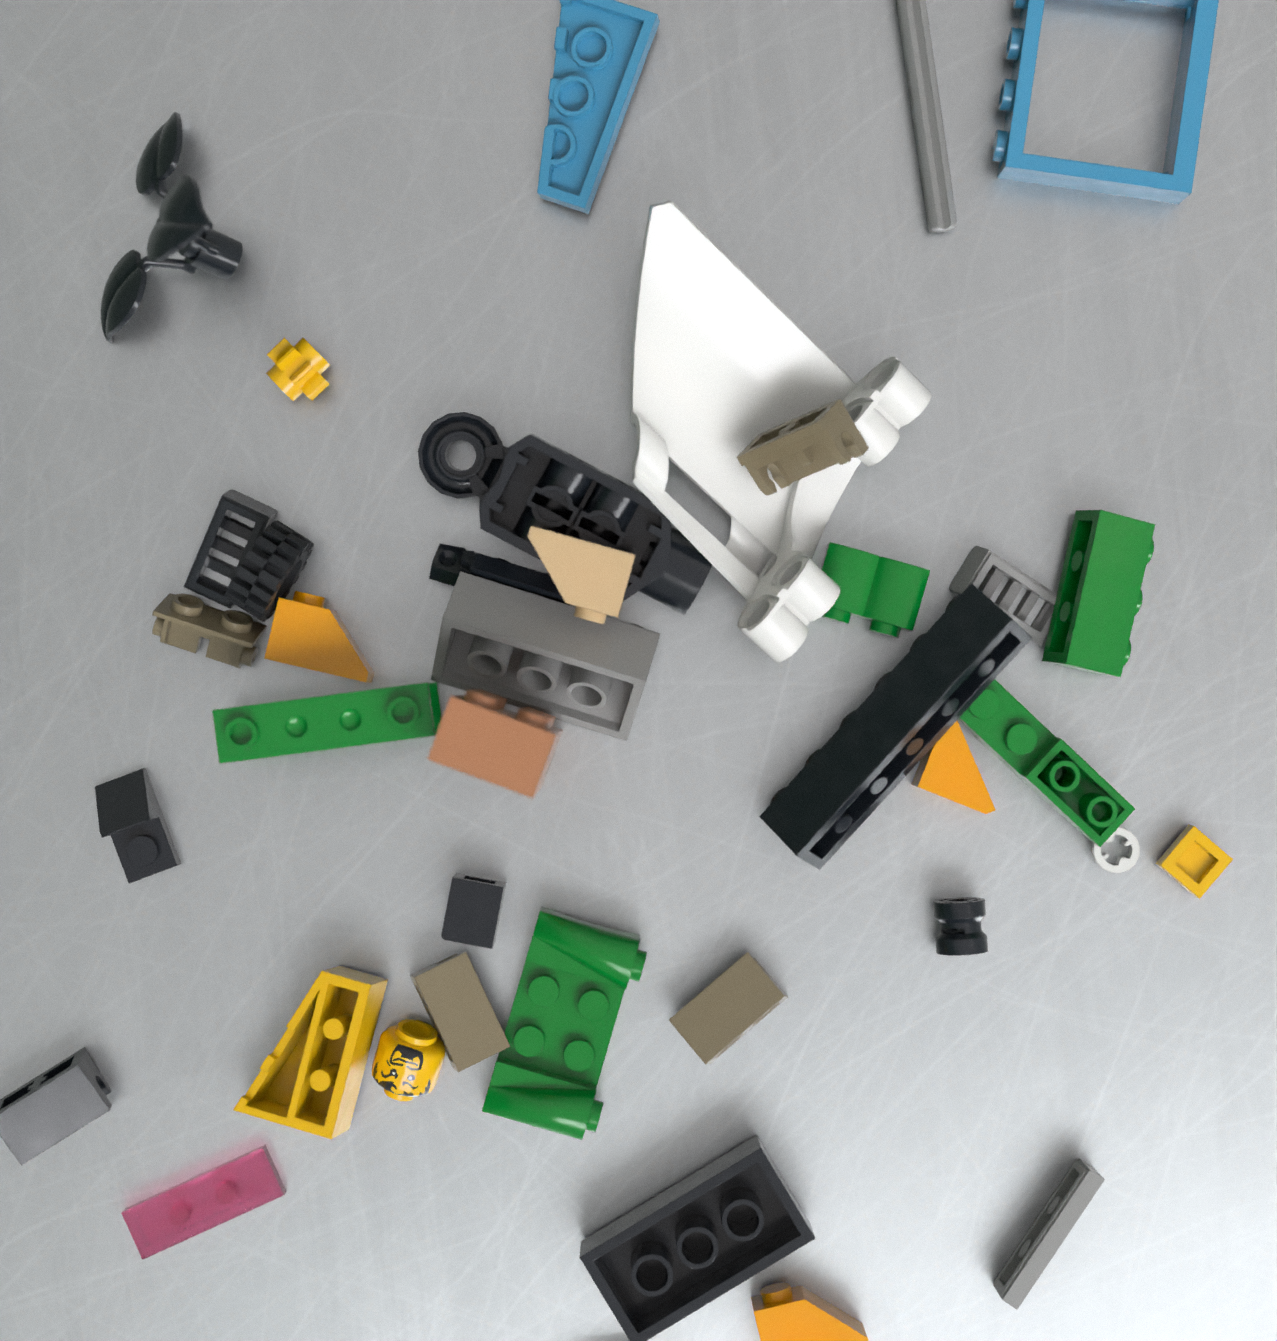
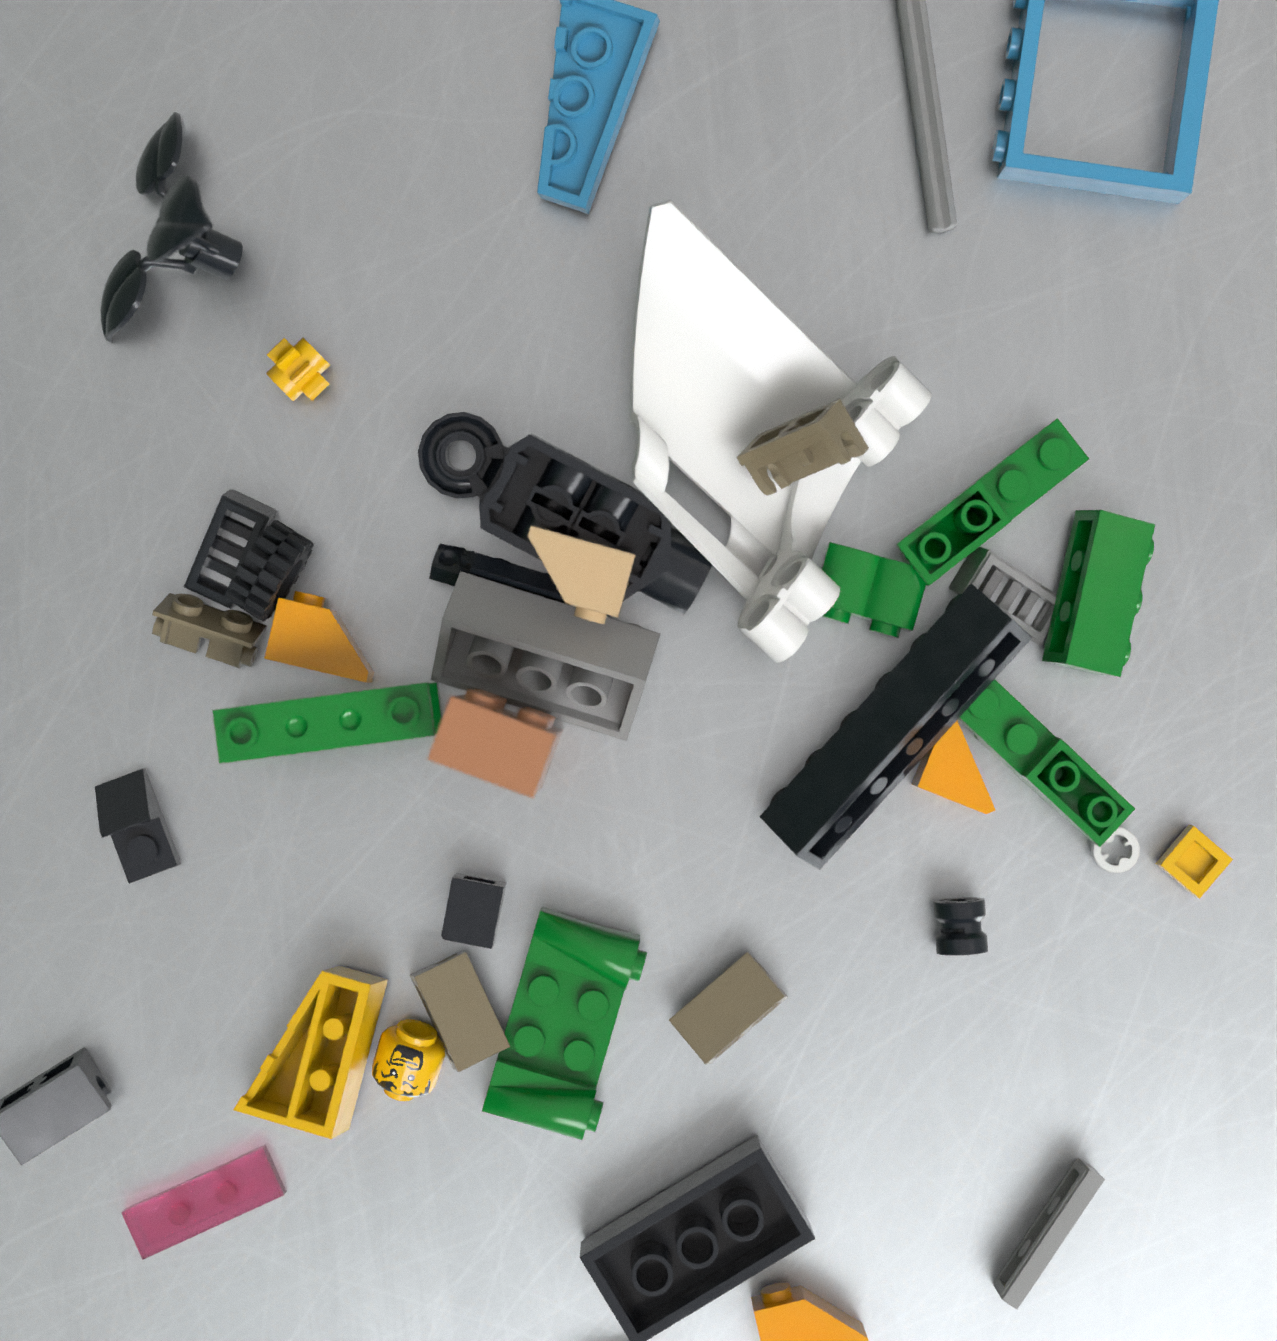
none -> green slope [896,418,1089,586]

